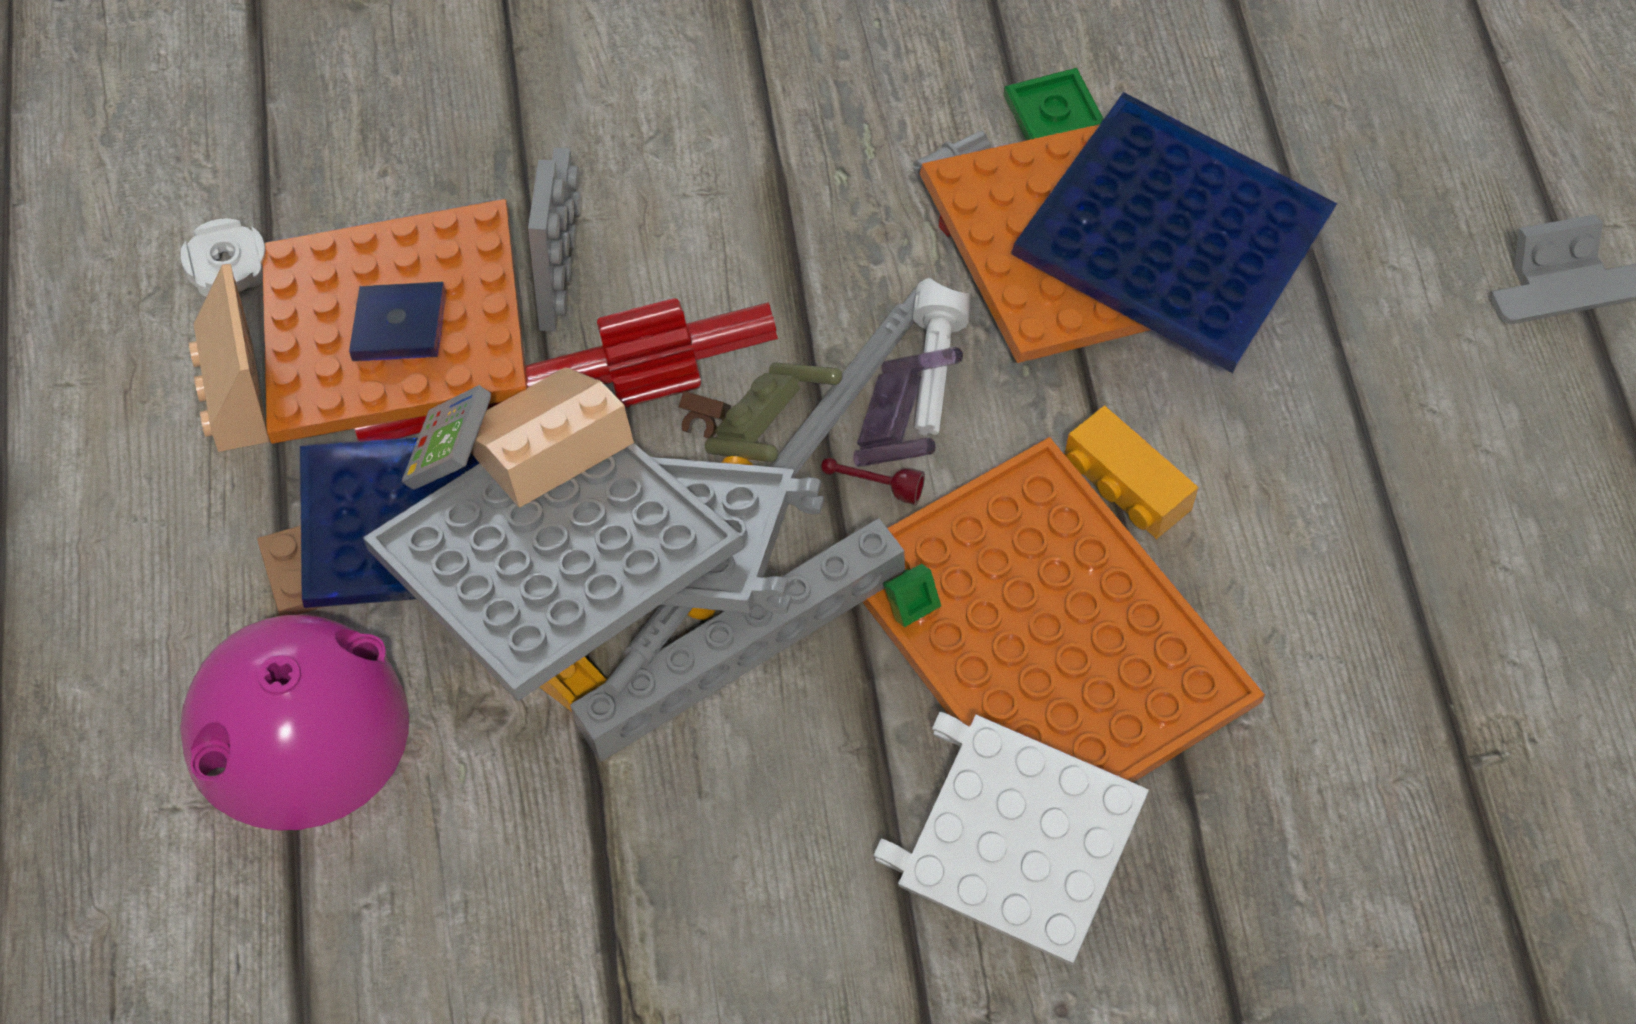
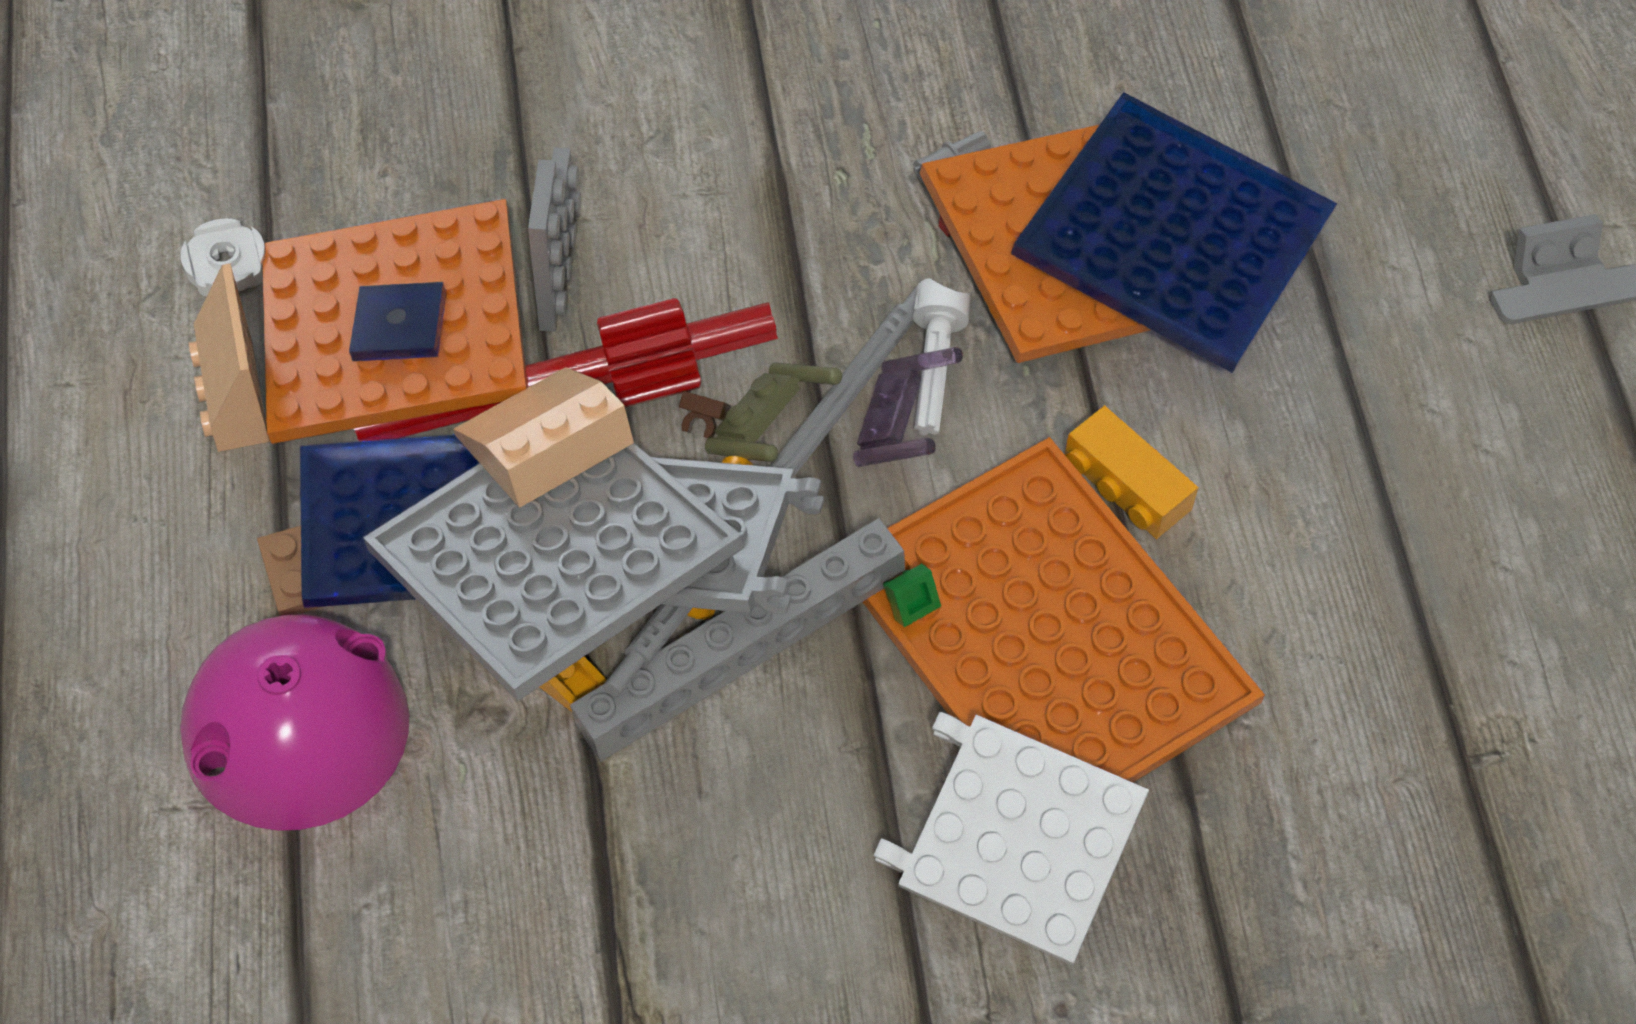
light grey tile [402,385,491,489] -> none
dark red hinge [821,458,925,505] -> none
green tile [1003,68,1106,140] -> none

